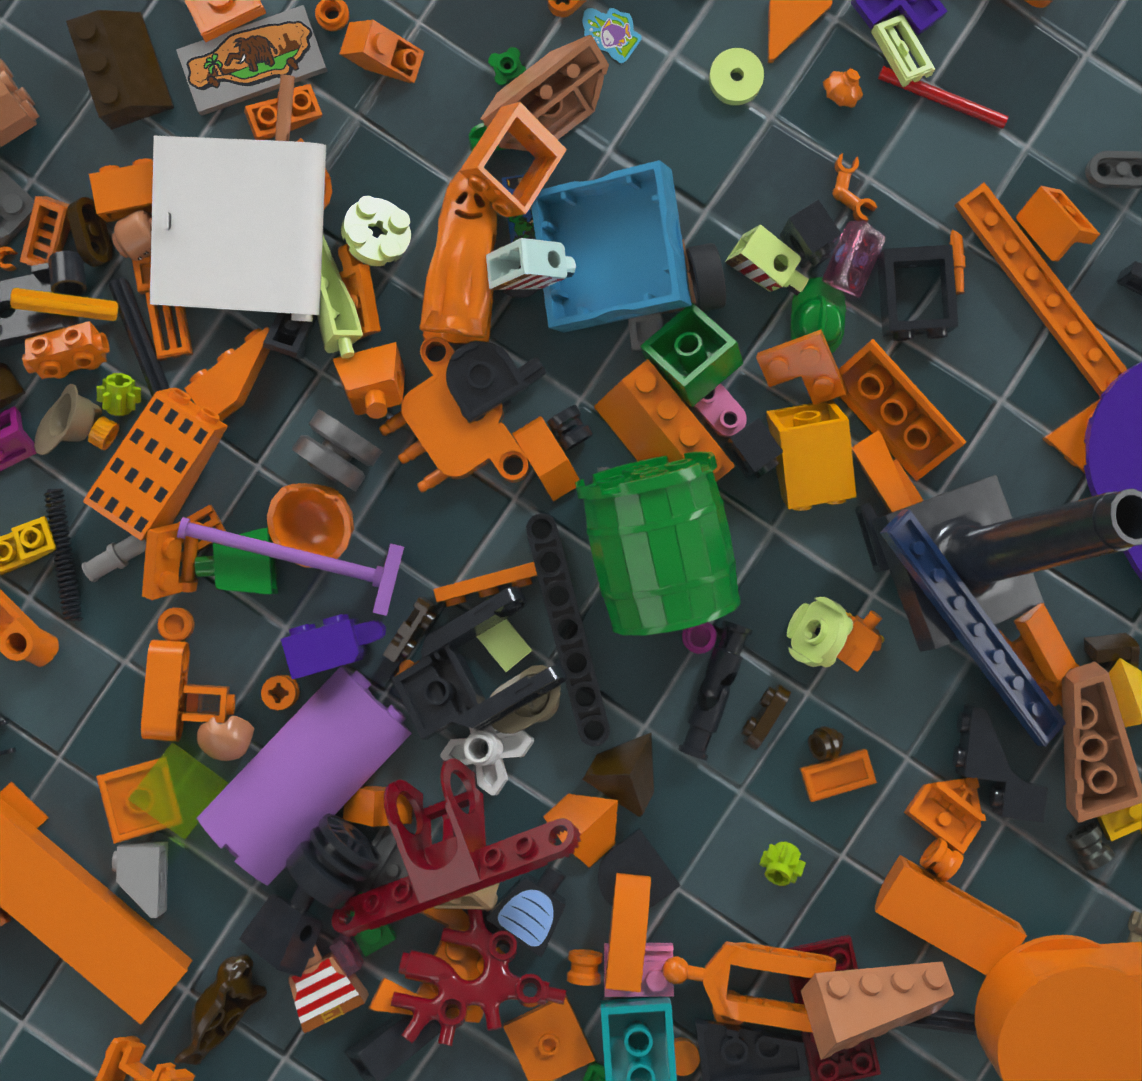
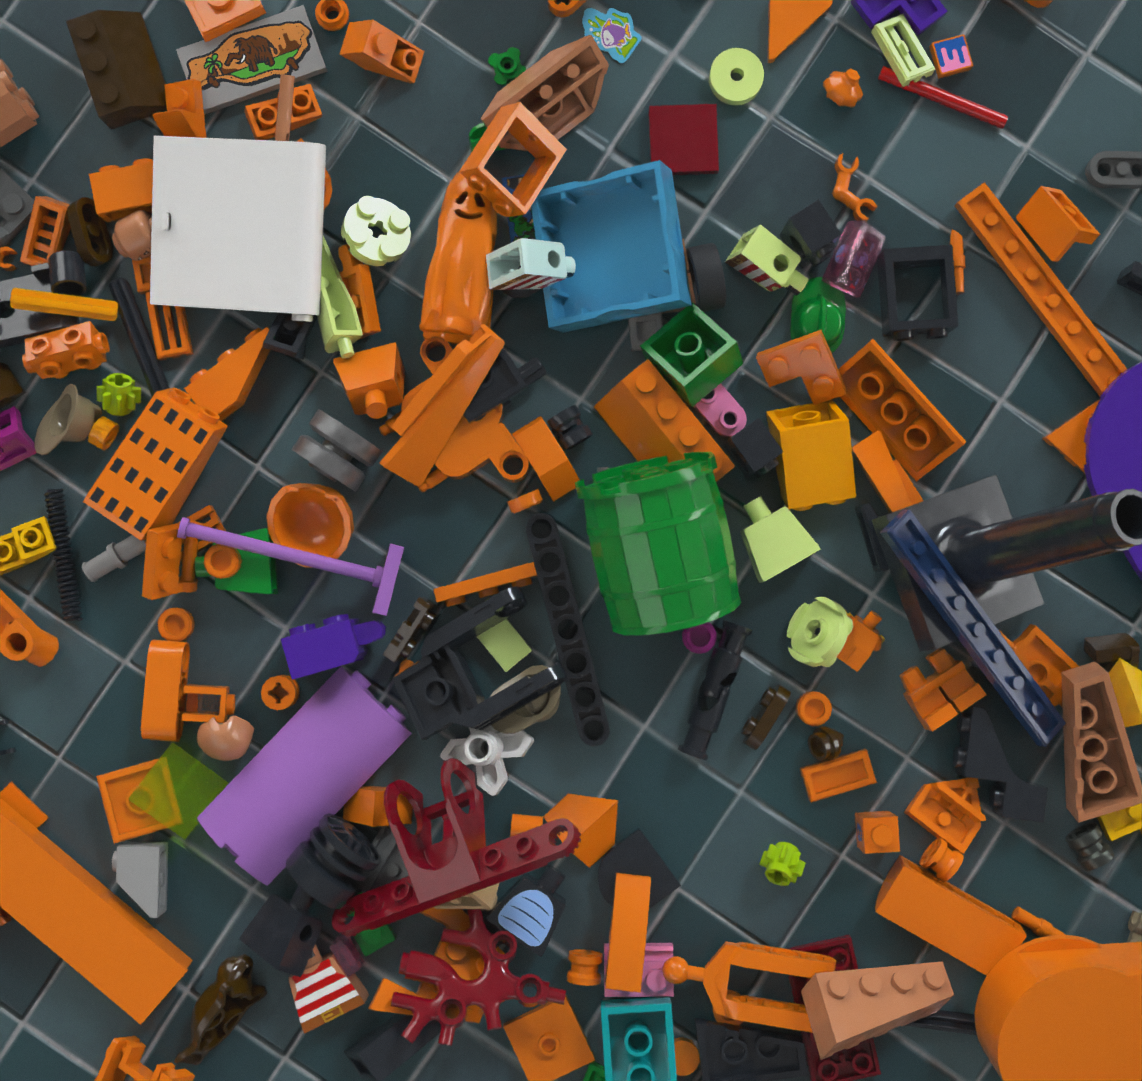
dark brown slope [582,732,654,817] -> none
orange slope [1014,603,1075,682] -> none
none -> orange slope [153,79,206,138]
none -> orange tile [204,544,241,579]
none -> orange wedge [379,324,505,486]
none -> orange tile [507,489,543,514]
none -> orange hinge [510,814,543,837]
none -> dark red tile [648,104,719,175]
none -> yellowish green torso [740,496,821,583]
none -> orange tile [796,691,832,726]
none -> orange brick [855,811,900,854]
none -> orange hips [899,648,987,732]
none -> tile [929,34,973,79]
none -> orange piece [1011,906,1066,937]

